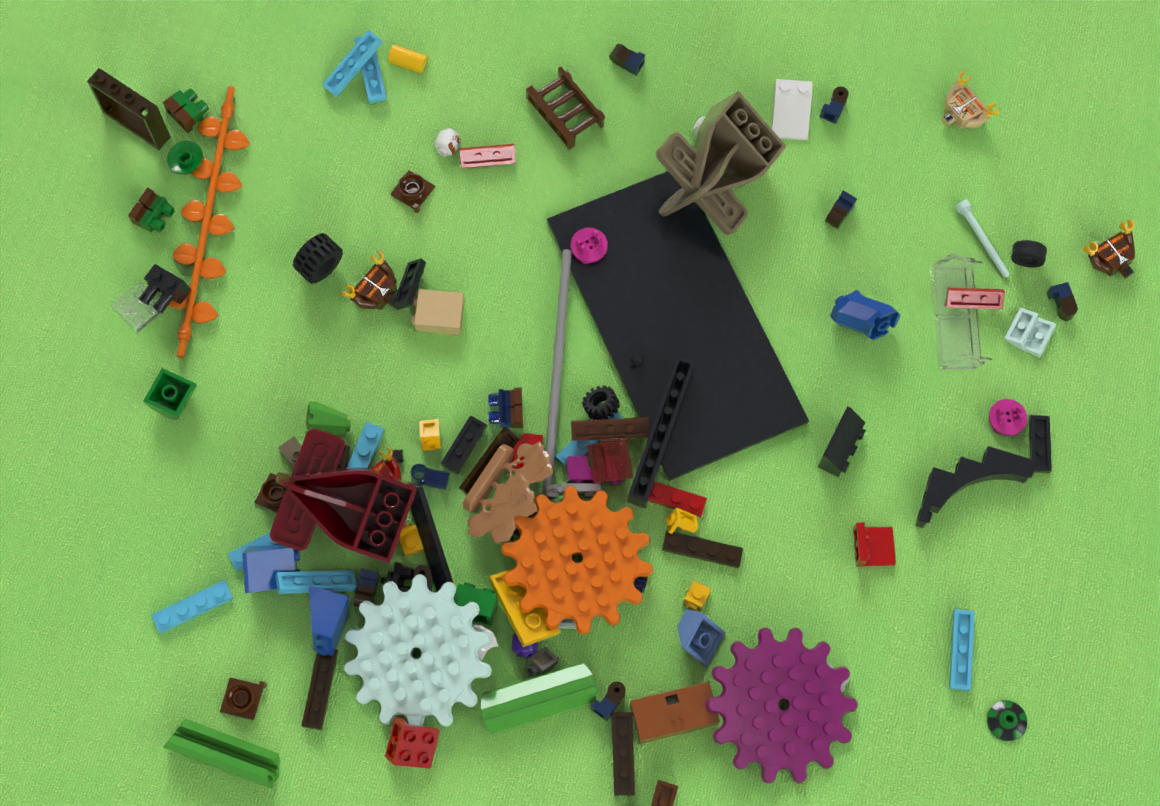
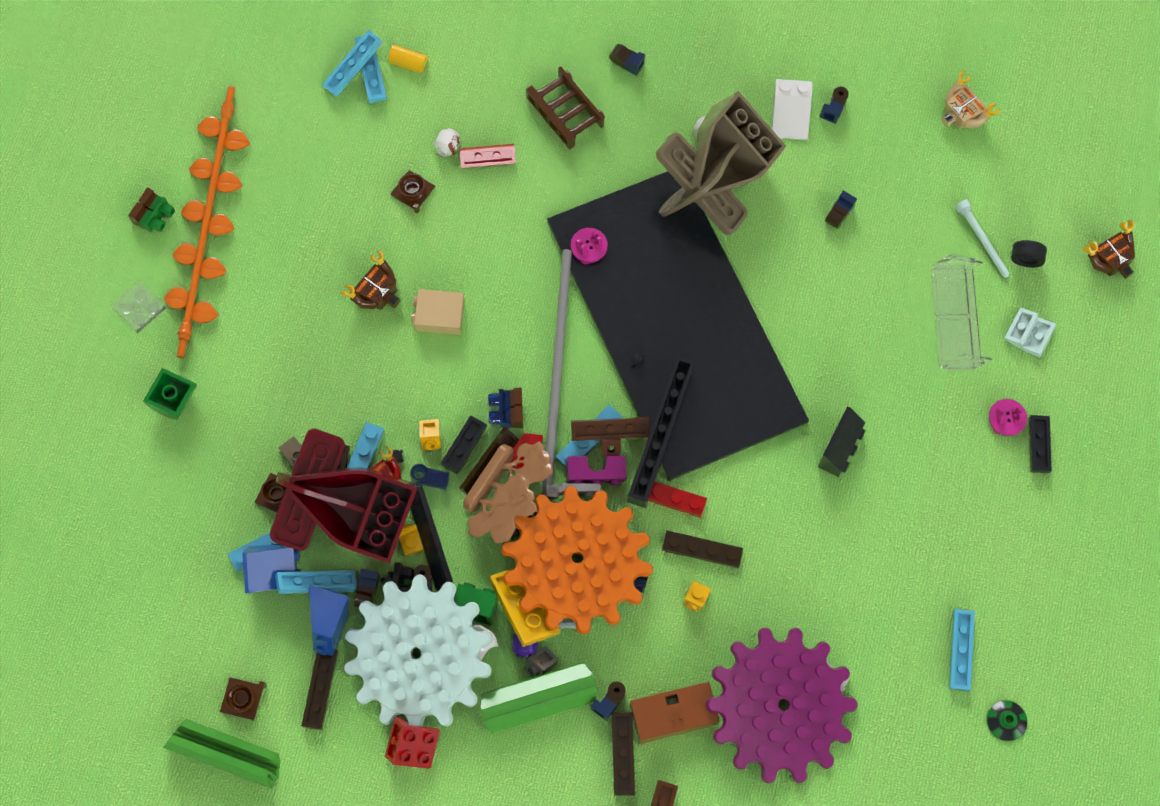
dark brown window [87,68,170,150] -> none
black brick [138,264,192,314] -> none
medium azure plate [151,580,234,634] -> none
hips [162,88,209,133] -> none
green dish [167,141,203,175] -> none
black tyre [293,233,343,284] -> none
bright green cone [305,401,351,437] -> none
black plate [393,258,426,310] -> none
black tyre [582,385,620,419] -> none
clear red slope [587,439,634,484] -> none
yellow bracket [666,508,698,534] -> none
medium blue slope [677,609,726,667] -> none
blue brick [830,290,901,340] -> none
red bracket [853,522,896,567] -> none
black arch [915,446,1035,528] -> none
plate [945,287,1005,309] -> none
leg [1047,282,1078,321] -> none

